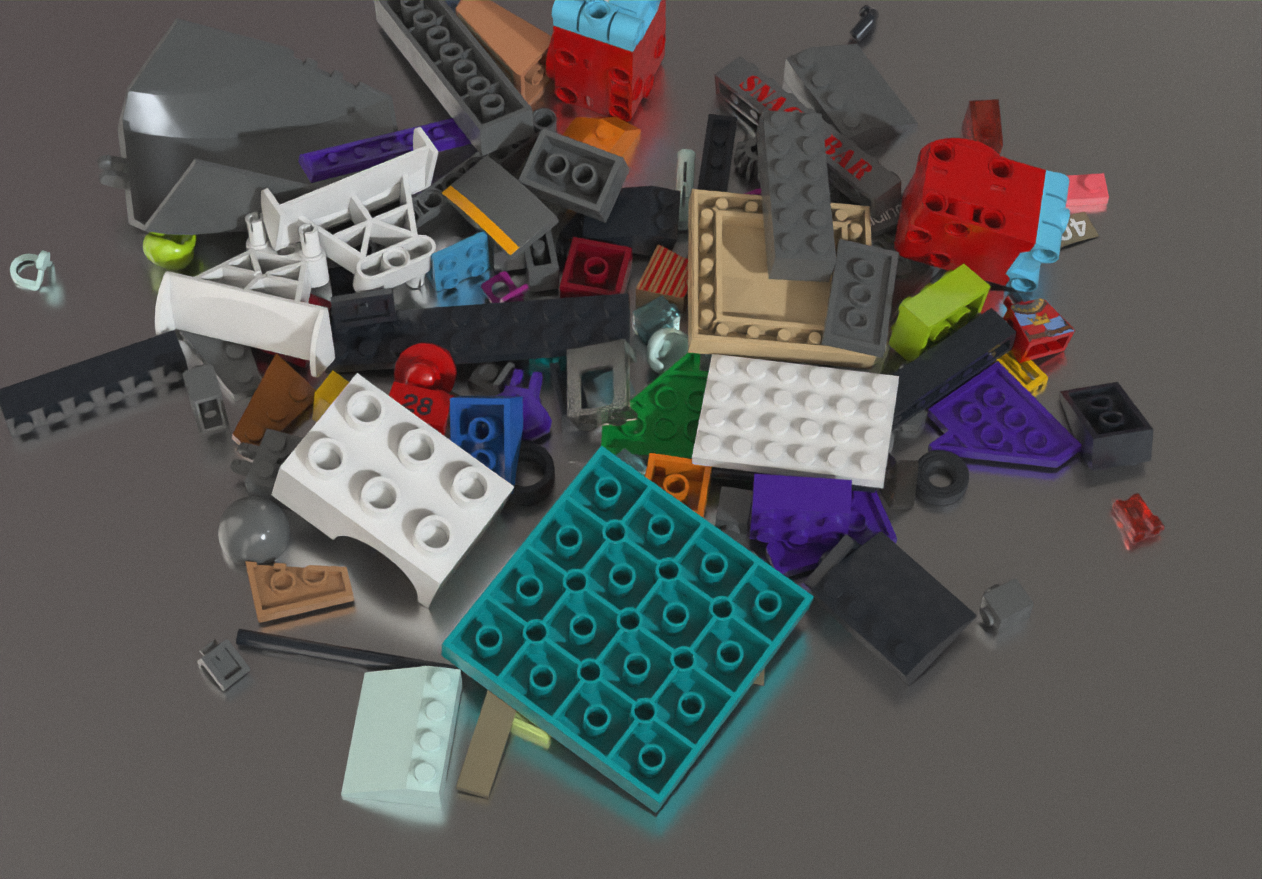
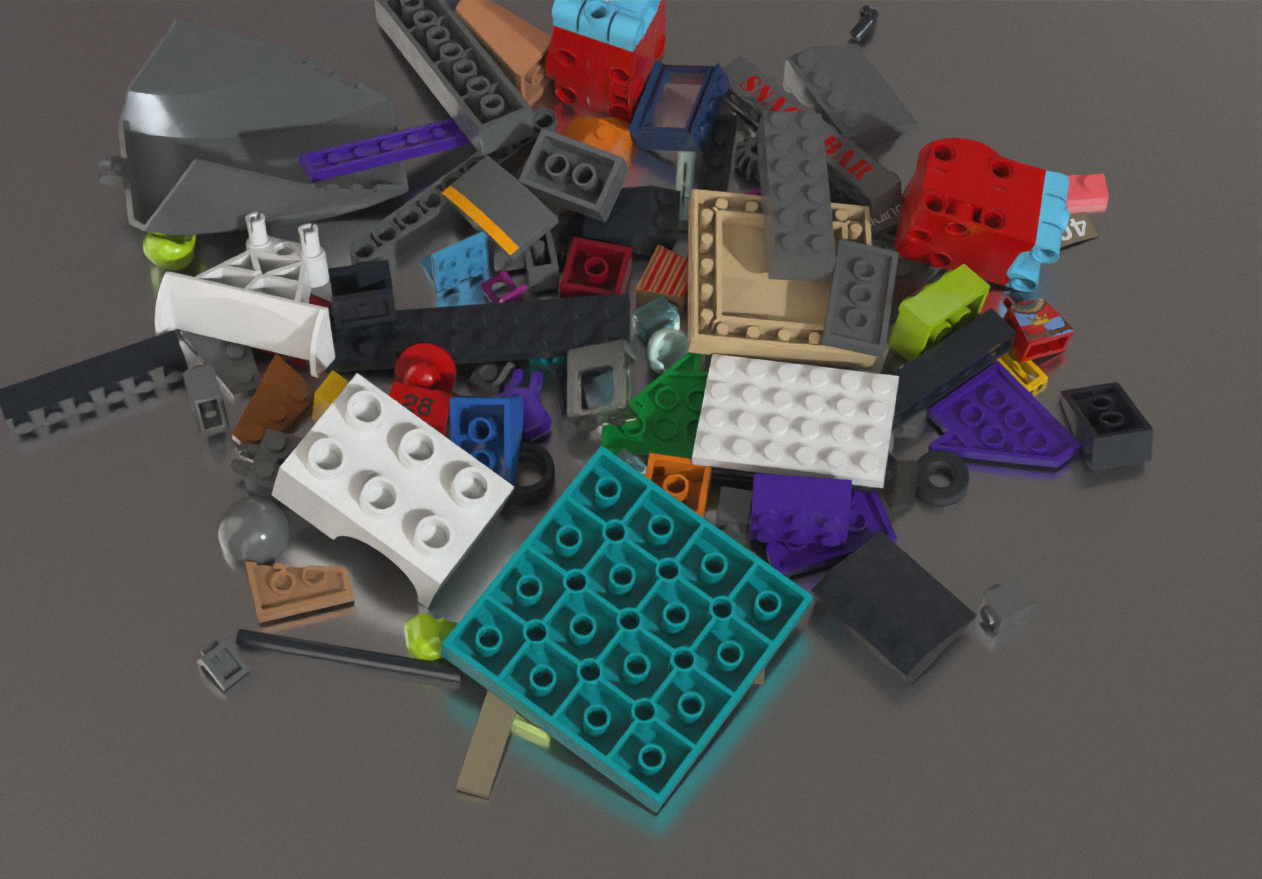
light aqua piece [10,250,53,291] -> none
white piece [261,127,439,293] -> none
light aqua slope [341,666,463,808] -> none
black plate [804,534,862,589] -> none
clear red torso [962,99,1003,155] -> none
clear red piece [1112,493,1165,544] -> none
none -> lime hair [403,613,458,661]
none -> dark blue window [629,60,729,152]

